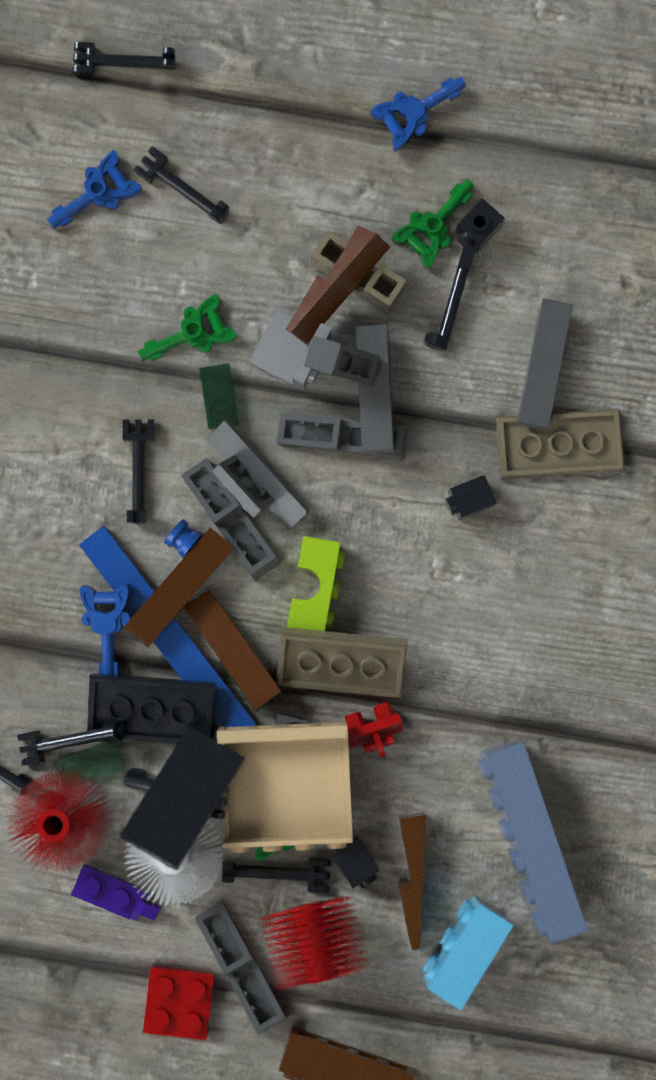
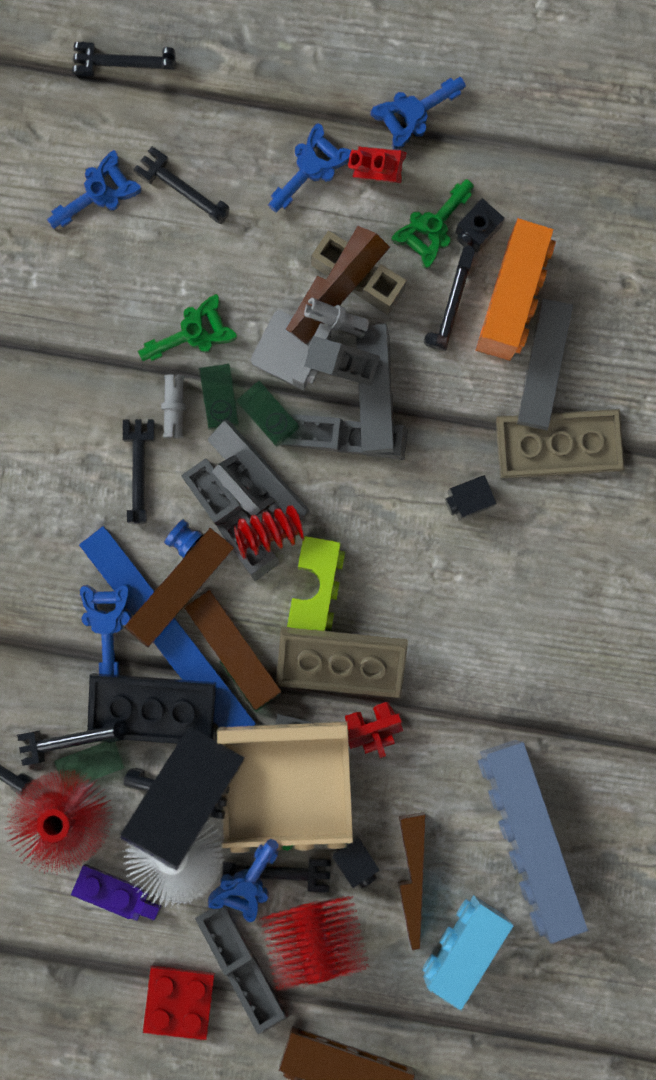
none -> light grey pin [161,375,186,439]
none -> blue piece [208,839,279,922]
none -> red piece [234,505,304,559]
none -> clear green tile [236,381,300,447]
none -> blue piece [268,124,351,213]
none -> light grey pin [304,297,369,338]
none -> red hips [348,146,407,183]
none -> orange brick [475,218,556,361]

